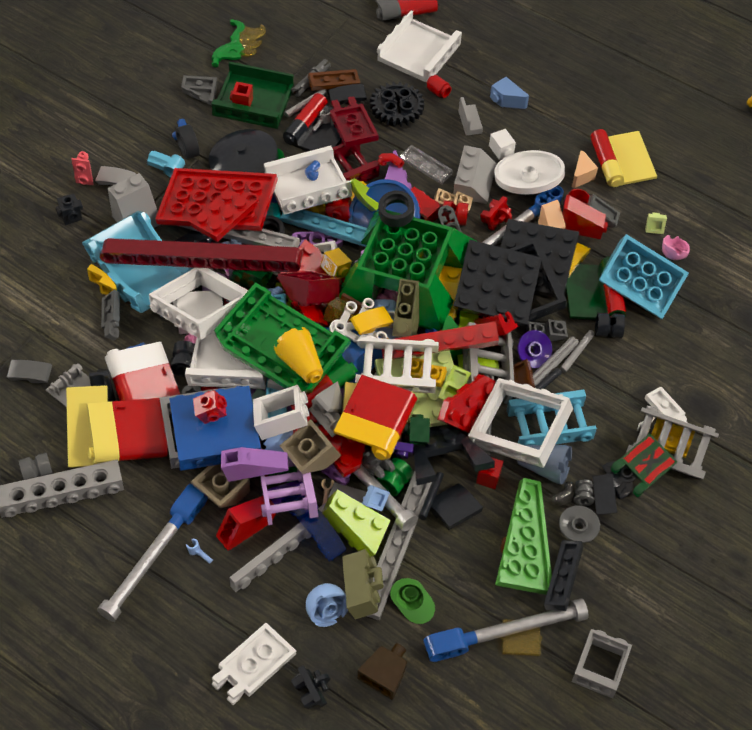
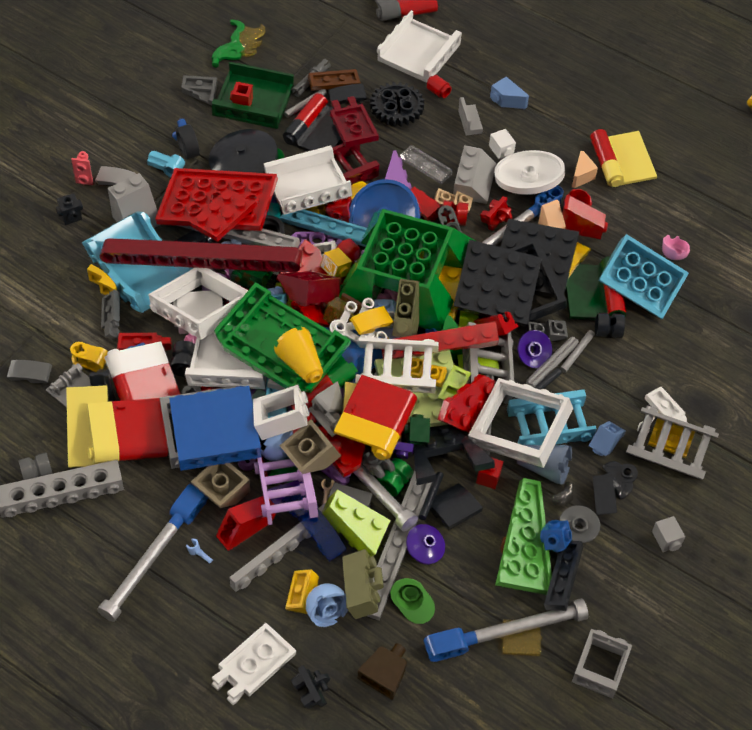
red brick [193,390,227,424] -> none
medium lavender slope [221,447,288,482] -> none
blue arm [305,160,320,181] -> none
light grey hand [312,110,331,132] -> none
lime slope [350,178,379,212] -> none
light blue tile [362,485,390,511] -> none
red arm [377,153,404,168] -> none
black tyre [378,190,414,228] -> none
reddish brown tile [513,359,535,388] -> none
dark grey bush [574,479,594,506] -> none
dark grey tile [587,194,620,228] -> none
flag [611,433,677,497] -> none
yellowish green tile [645,212,667,234] -> none
none -> yellow piece [70,342,108,372]
none -> red hinge [117,333,172,351]
none -> yellow slope [285,569,319,614]
none -> red hair [335,238,361,266]
none -> dark purple dish [406,524,445,564]
none -> blue brick [540,520,572,552]
none -> medium blue slope [589,421,626,456]
none -> light grey brick [652,516,685,552]

